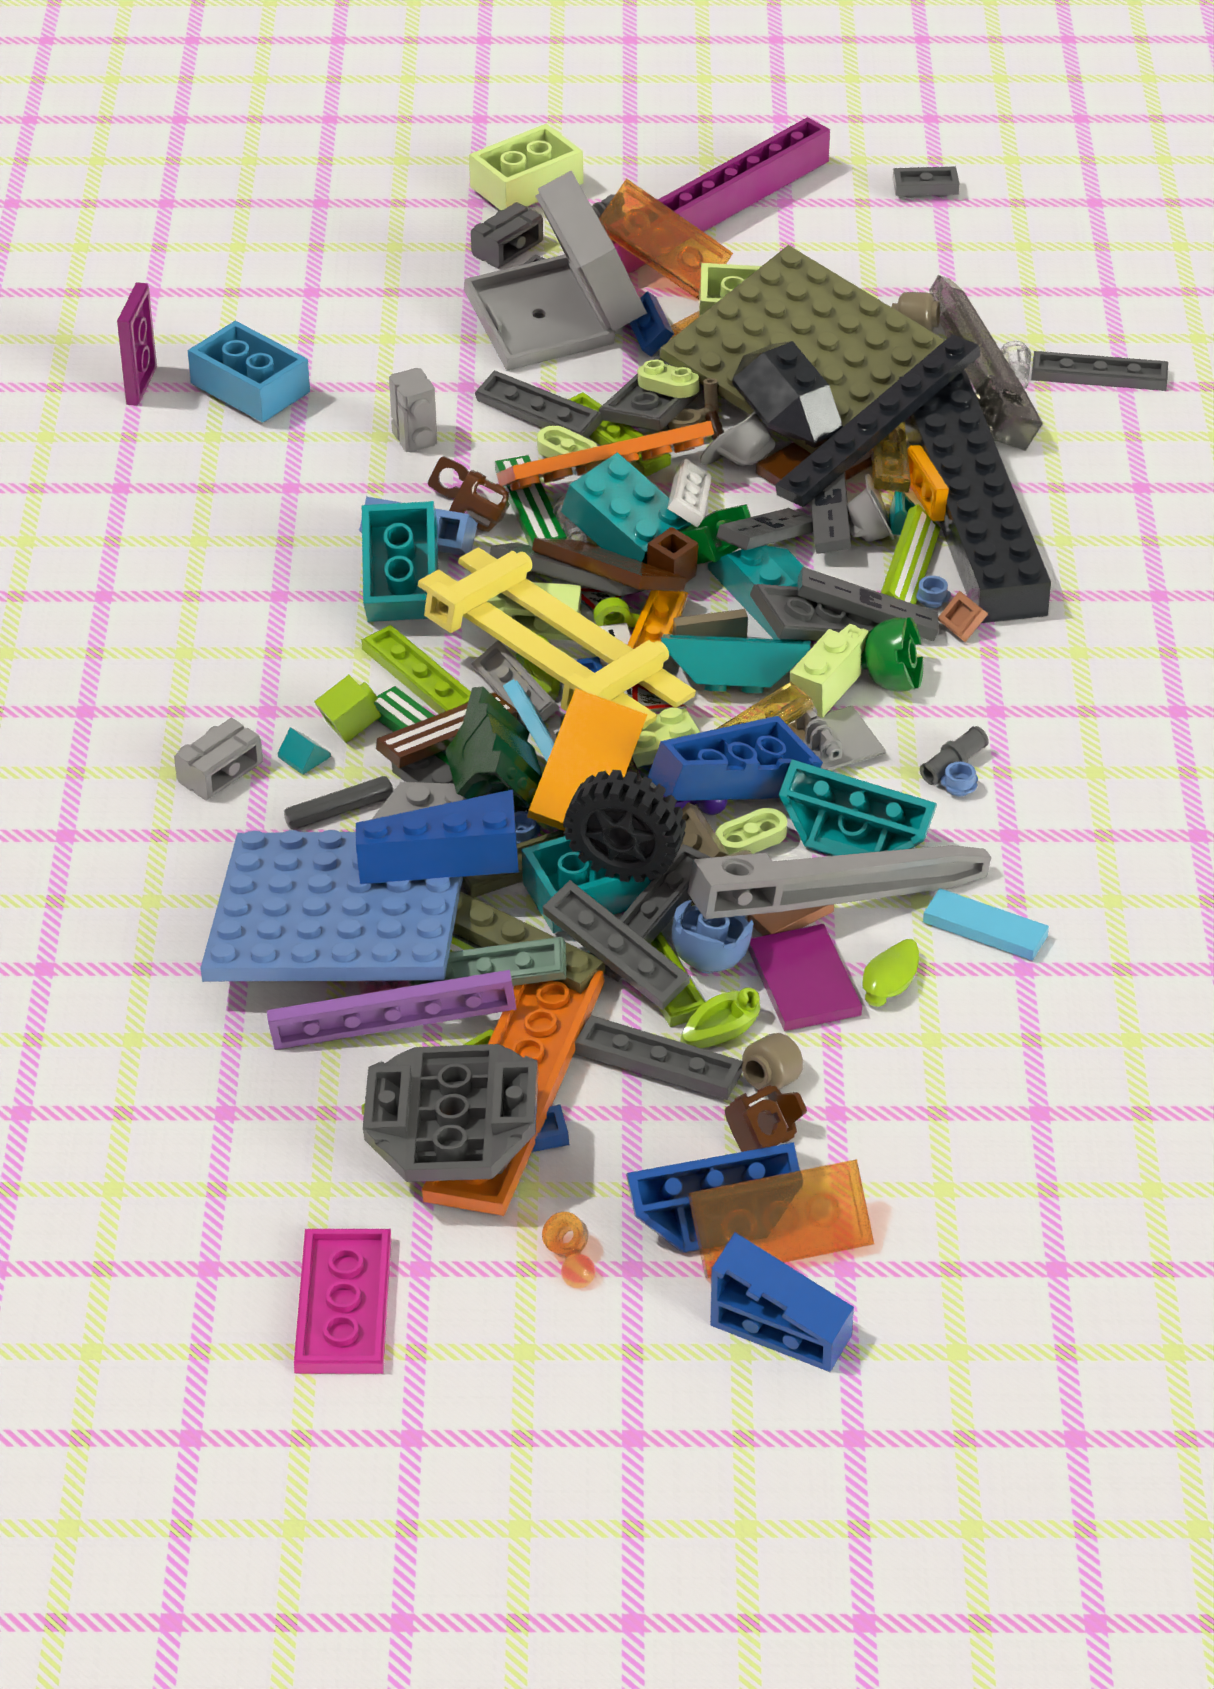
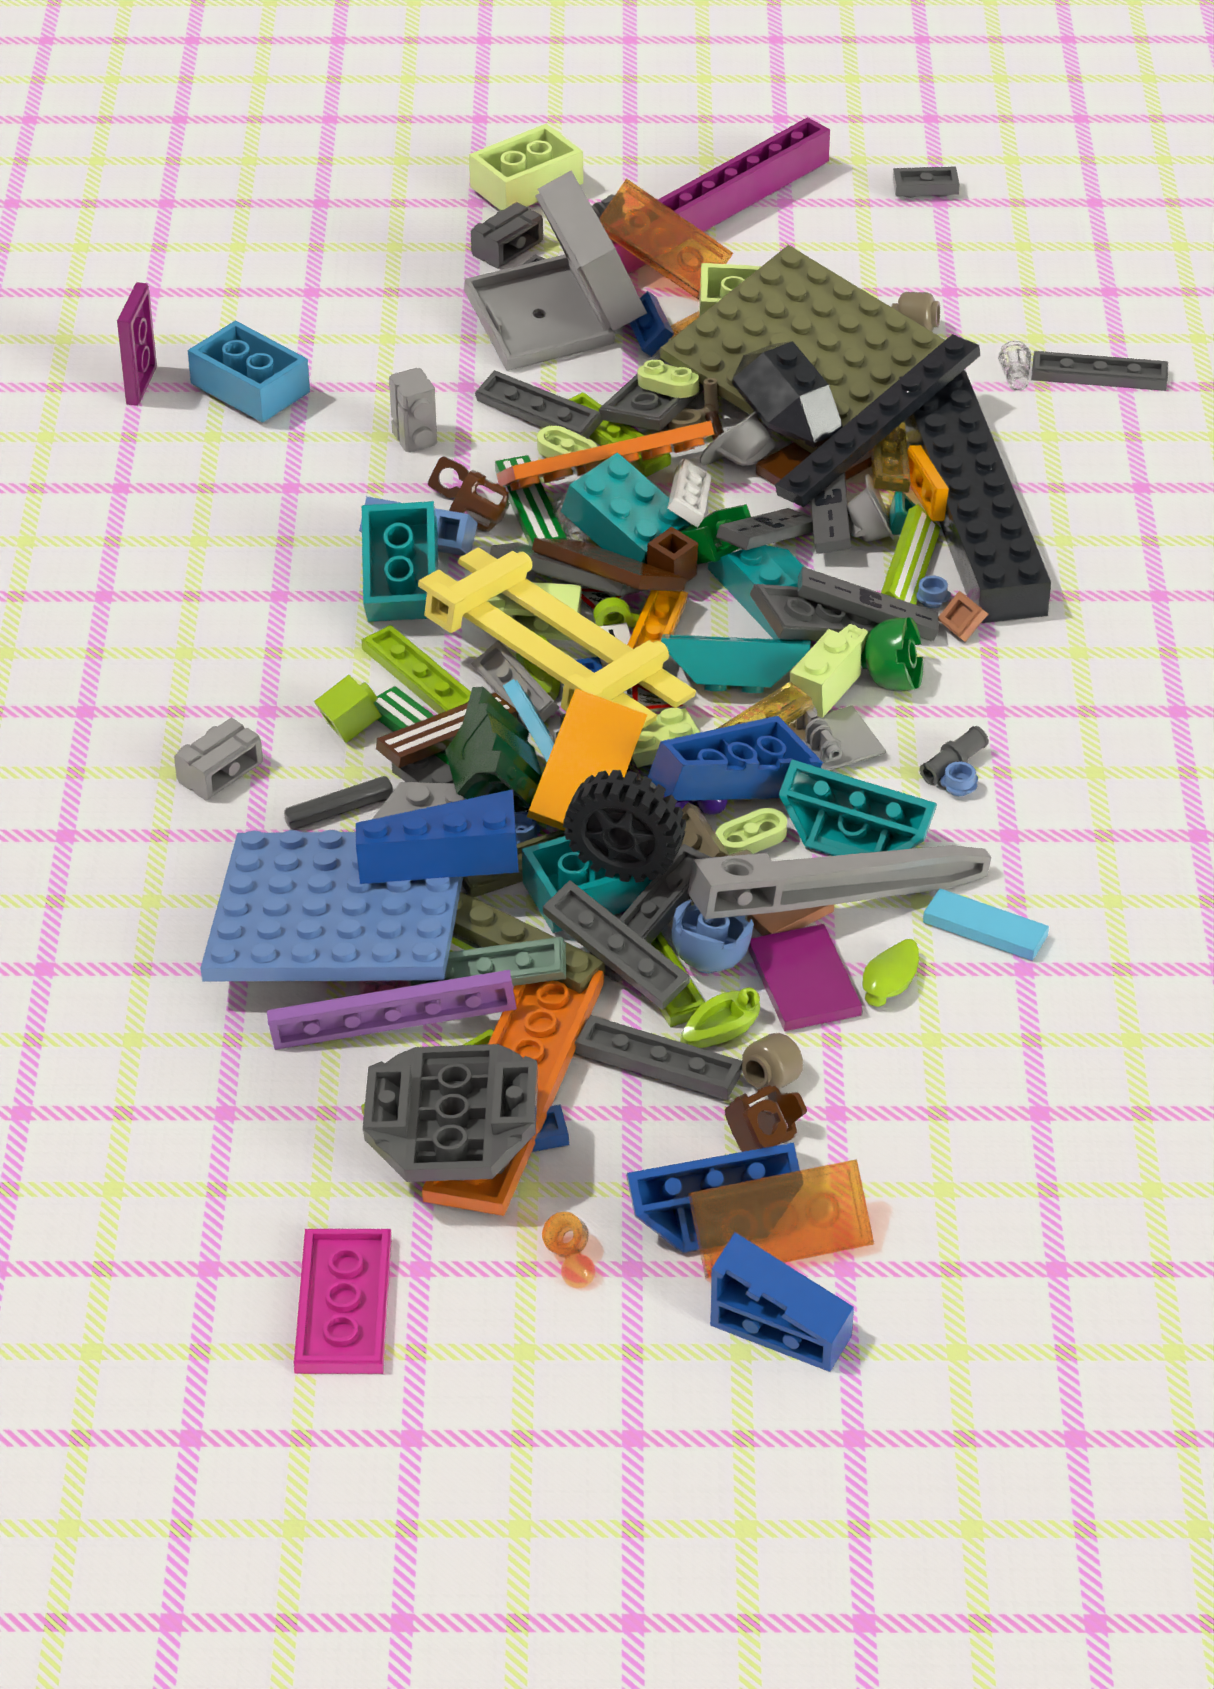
teal slope [277,727,331,775] -> none
dark tan tile [673,609,748,638] -> none
clear smoke piece [929,275,1043,451] -> none

